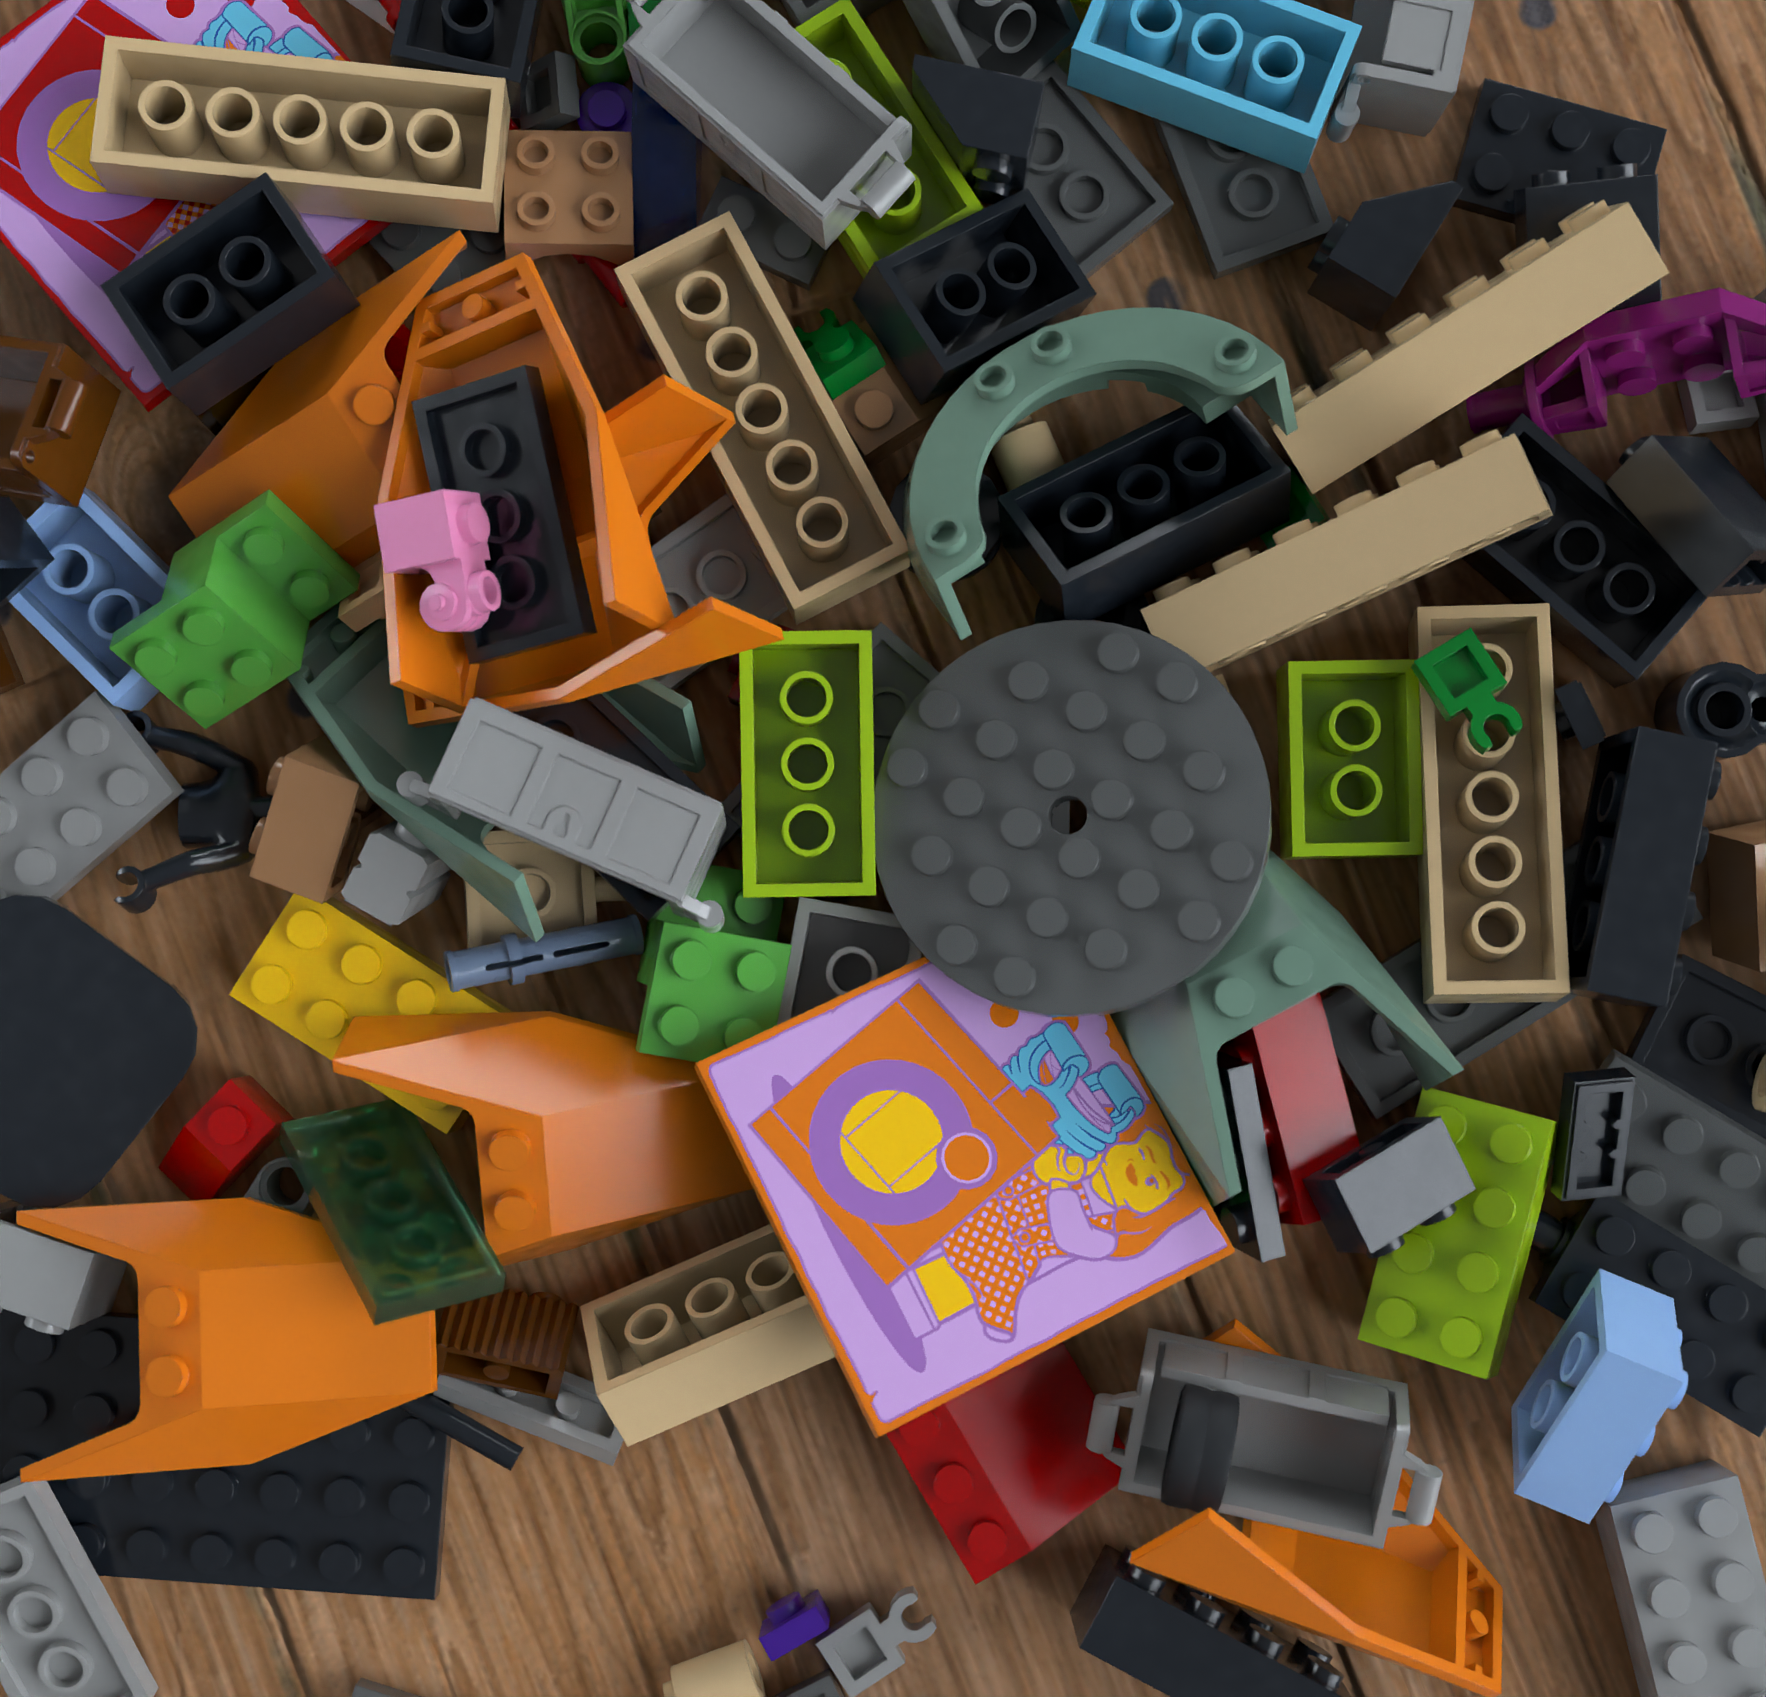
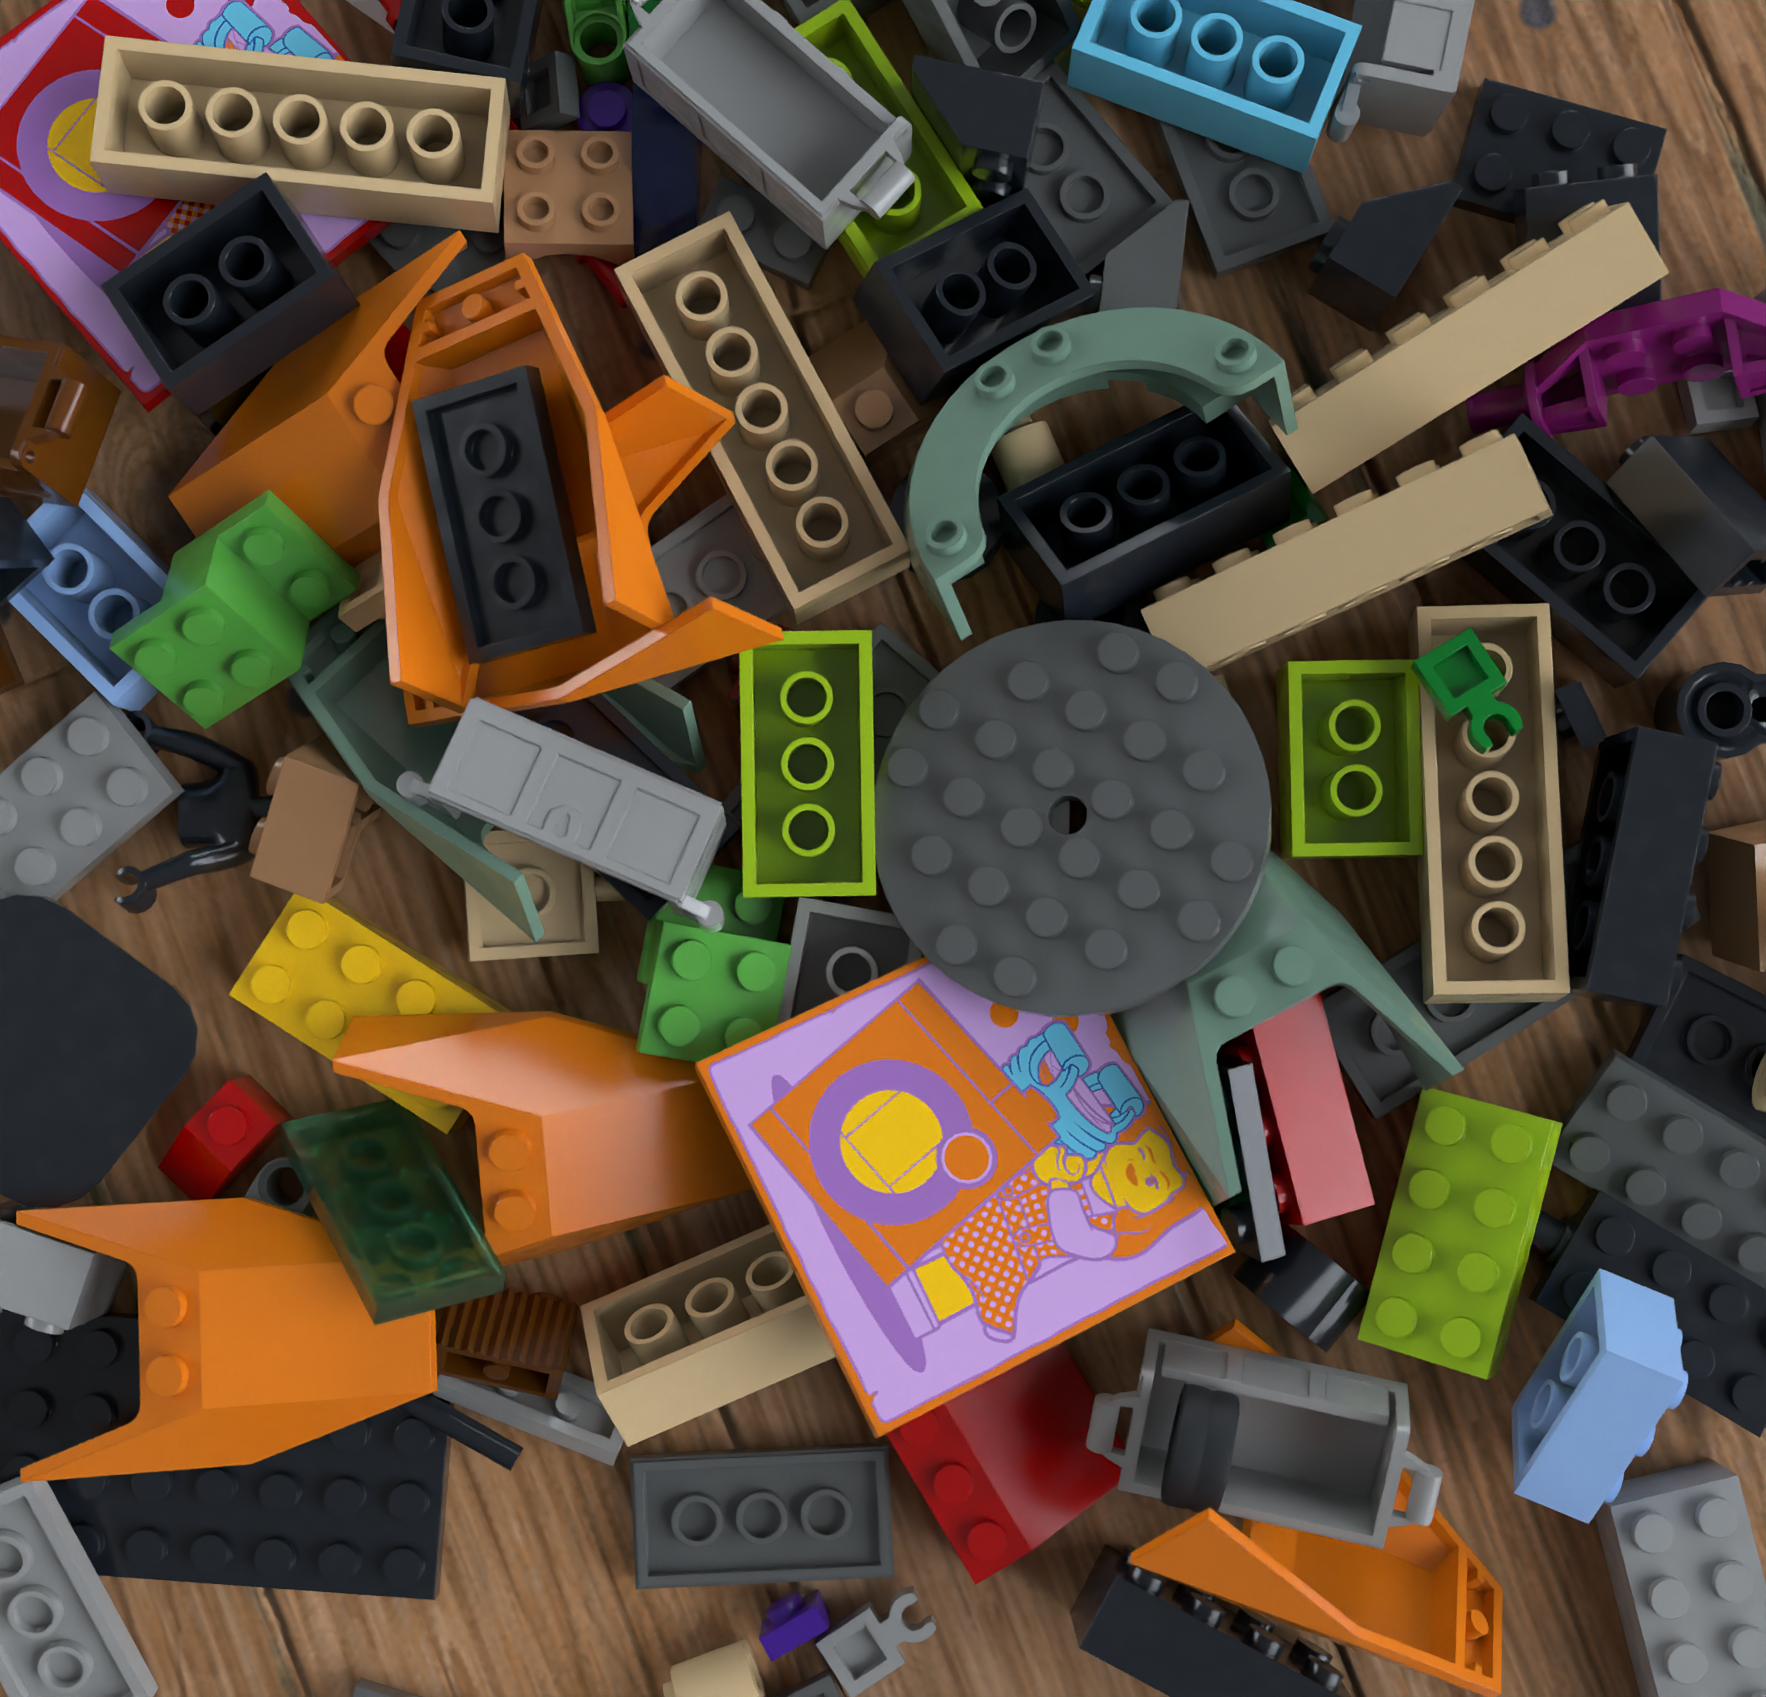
light grey brick [341,820,451,926] -> none
bright pink brick [373,489,501,632] -> none
sand blue pin [443,914,644,993] -> none
green plate [793,308,886,400] -> none
brick [1302,1116,1476,1259] -> none
black plate [1551,1067,1636,1201] -> none
none -> dark grey plate [630,1442,894,1589]
none -> dark grey slope [1084,199,1189,313]
none -> black piece [1232,1224,1370,1353]

